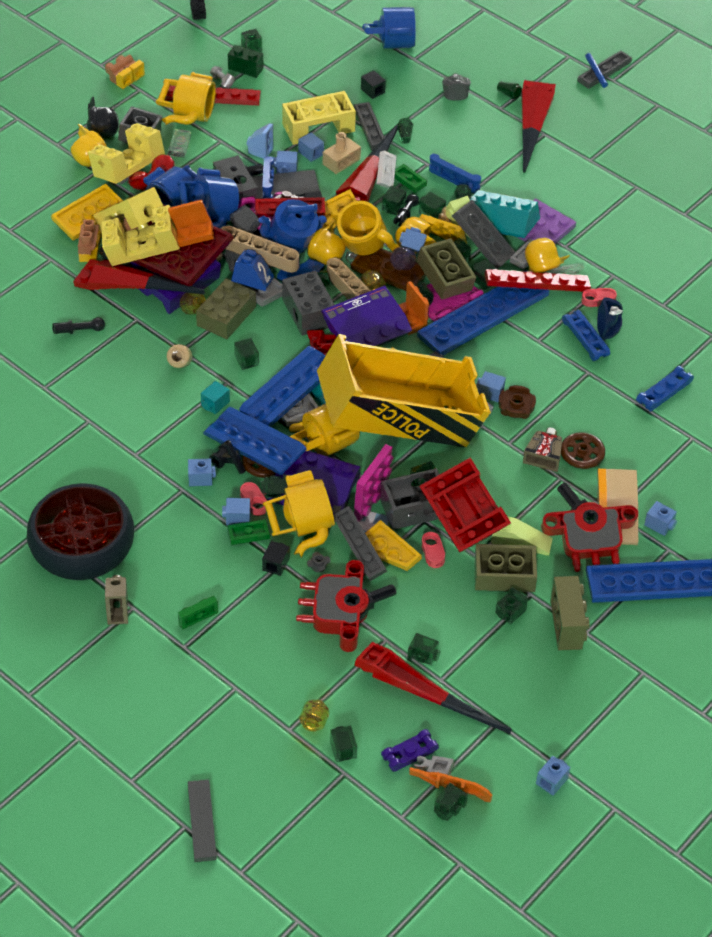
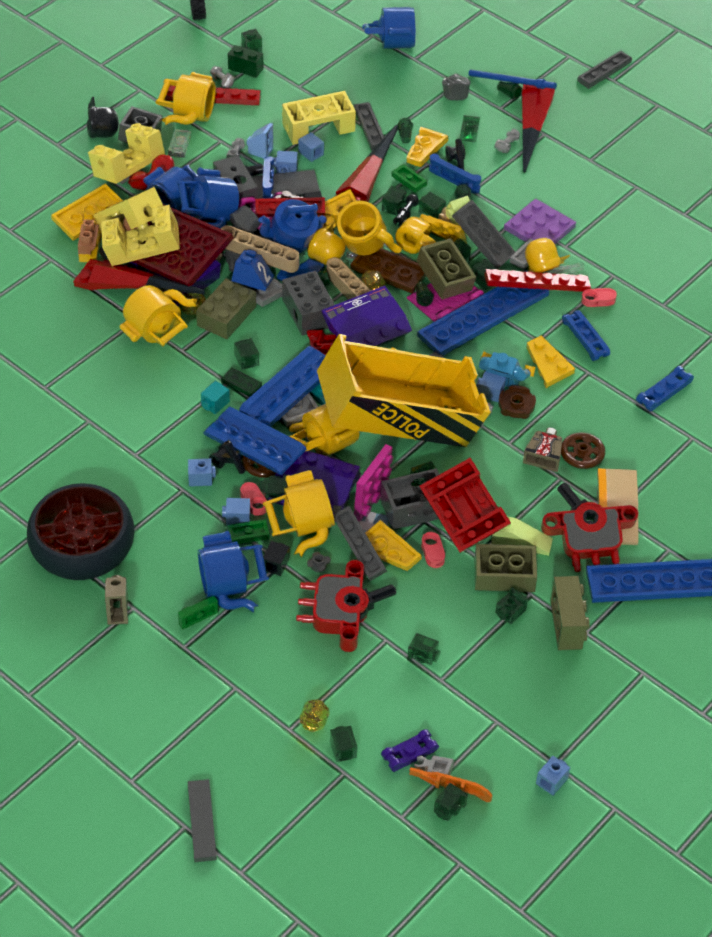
black pin [52,317,105,334] -> none
yellow piece [71,124,107,167] -> none
hips [105,54,145,89] -> none
tan head [166,344,192,368] -> none
orange bracket [168,200,214,247] -> none
tan brick [323,132,361,174] -> none
red plate [354,642,512,734] -> none
black brick [361,70,386,99] -> none
white plate [376,151,396,189] -> none
head [390,247,416,271] -> none
medium blue brick [399,227,427,253] -> none
orange bracket [399,281,429,335] -> none
teal slope [470,190,540,238] -> none
blue bar [585,53,608,88] -> none
dark blue hat [597,297,623,340] -> none
medium blue brick [644,501,677,536] -> none
none -> yellow piece [120,285,197,347]
none -> blue piece [198,531,269,613]
none -> dark green tile [221,367,262,397]
none -> light grey bar [226,138,245,158]
none -> yellow wing [406,127,448,167]
none -> black piece [445,139,465,170]
none -> clear green brick [460,115,480,142]
none -> blue bar [469,70,557,89]
none -> dark azure torso [479,351,536,387]
none -> light grey bar [494,129,520,154]
none -> yellow wing [526,336,575,388]

